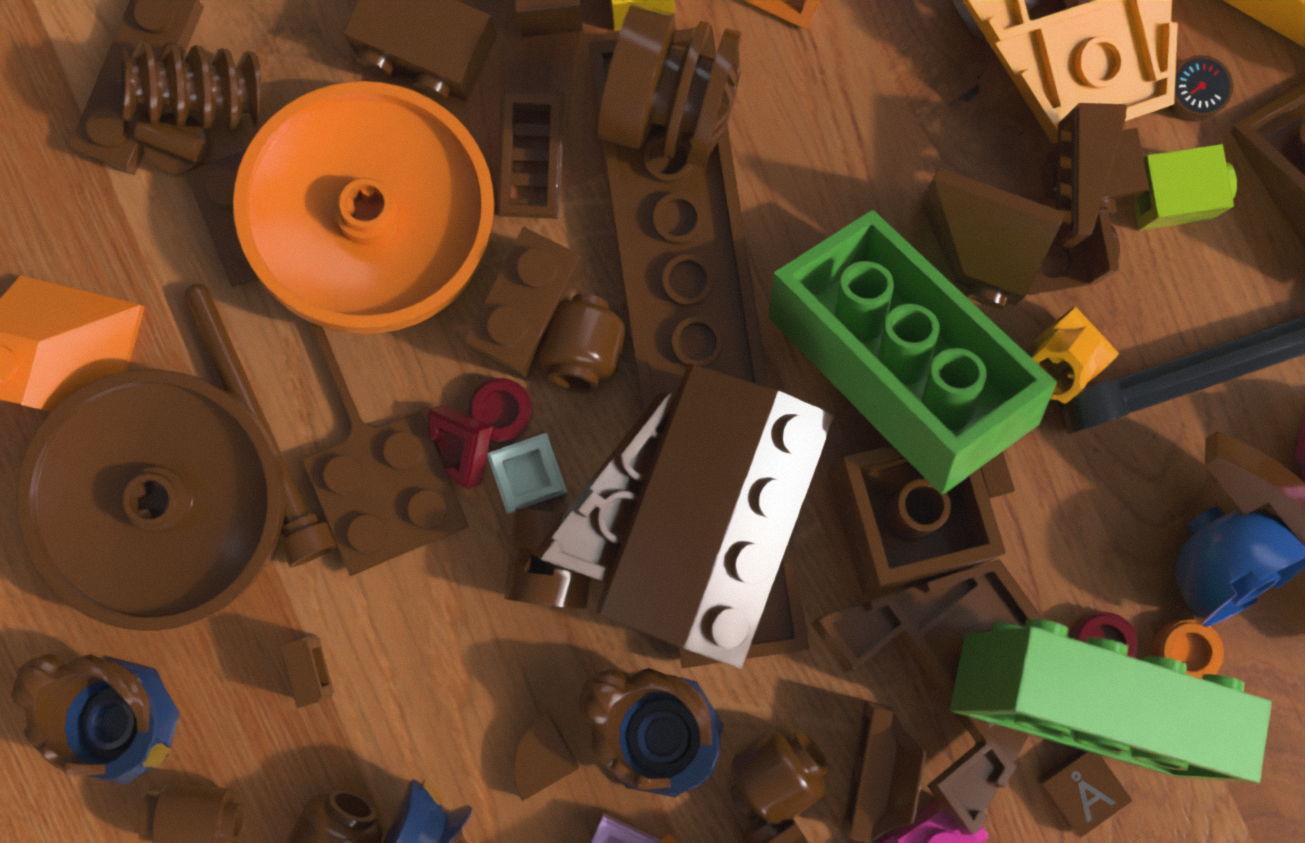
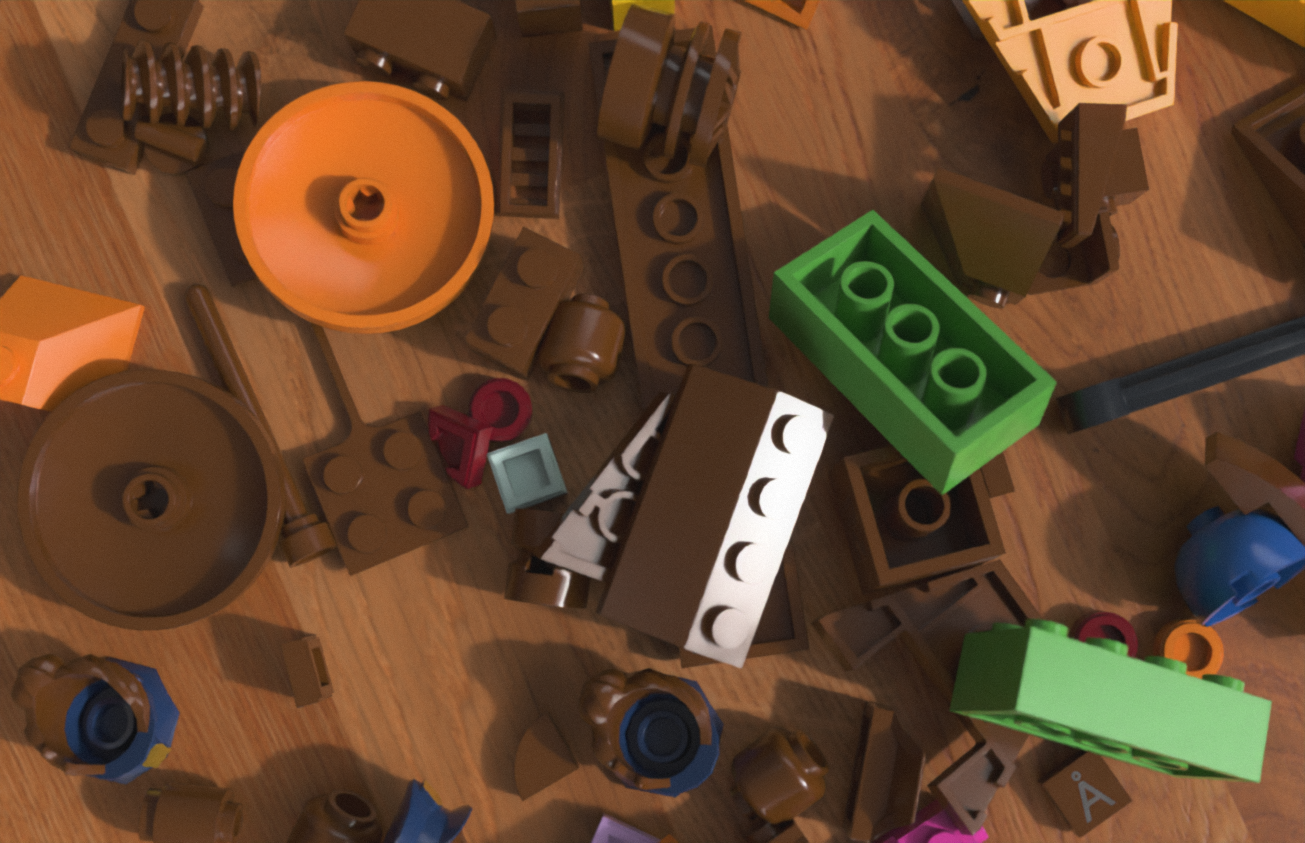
light orange piece [1031,306,1119,404] -> none
lime brick [1133,144,1237,231] -> none
black tile [1168,55,1233,122] -> none

